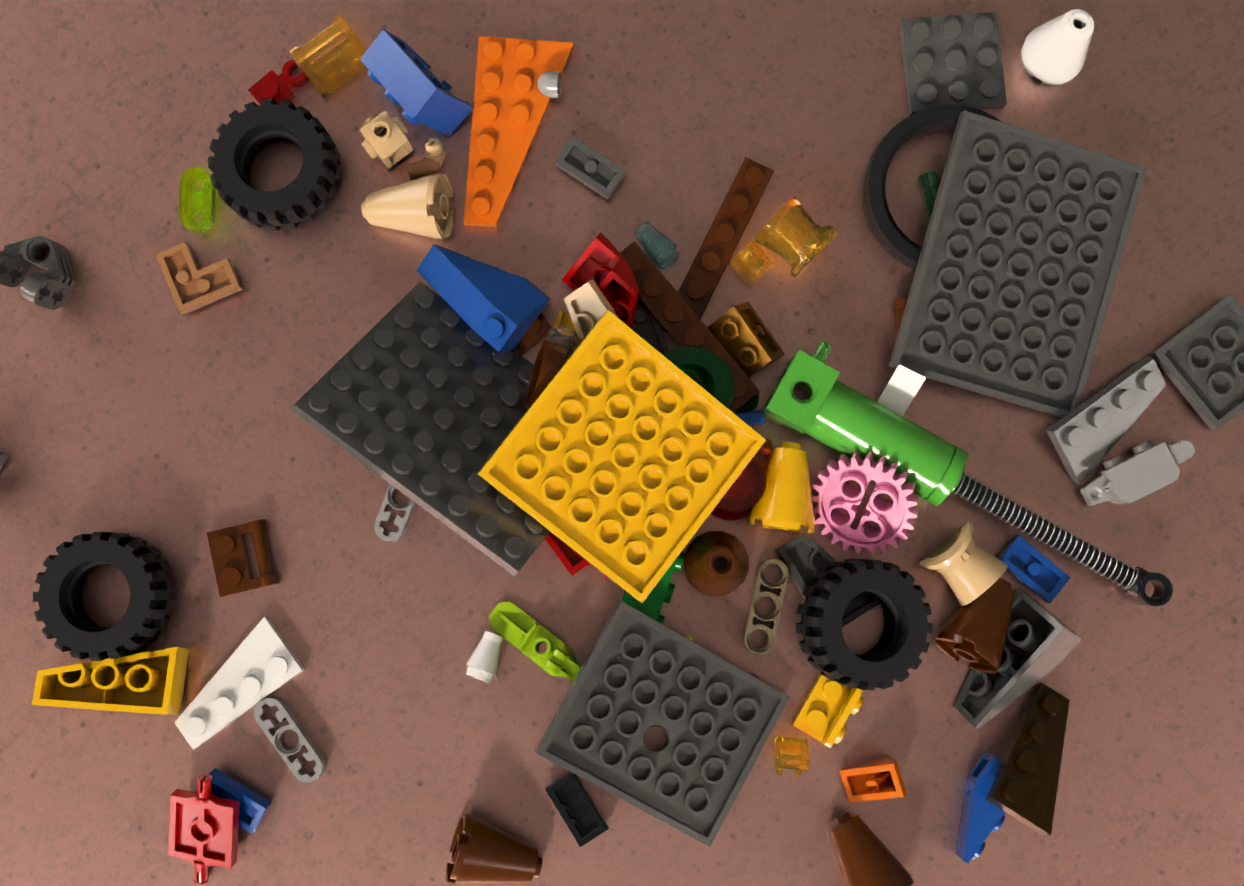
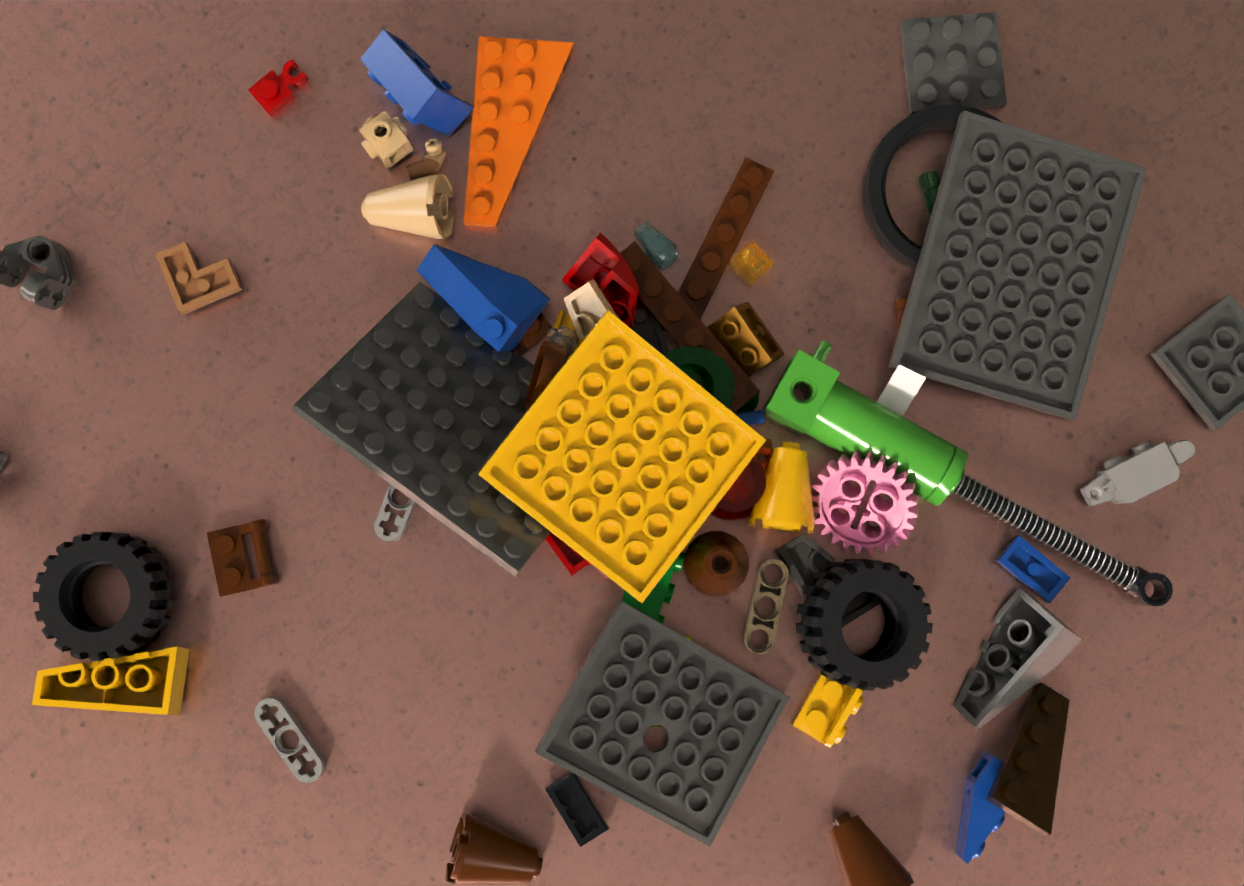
plate [168,774,240,884] -> none
white wing [174,616,305,750] -> none
clear neon green plate [179,167,216,233] -> none
black tyre [208,99,342,231] -> none
blue plate [208,768,272,834] -> none
clear yellow plate [288,14,367,99] -> none
white cone [466,631,503,683] -> none
lime piece [489,601,581,682] -> none
light grey hinge [537,71,561,98] -> none
dark grey plate [555,136,626,200] -> none
clear yellow hat [755,196,839,279] -> none
clear yellow tile [773,736,810,777] -> none
orange slope [839,755,907,803] -> none
tan hat [919,520,1008,606] -> none
reddish brown cone [935,578,1015,673] -> none
white cone [1021,9,1094,85] -> none
wing [1046,357,1166,485] -> none

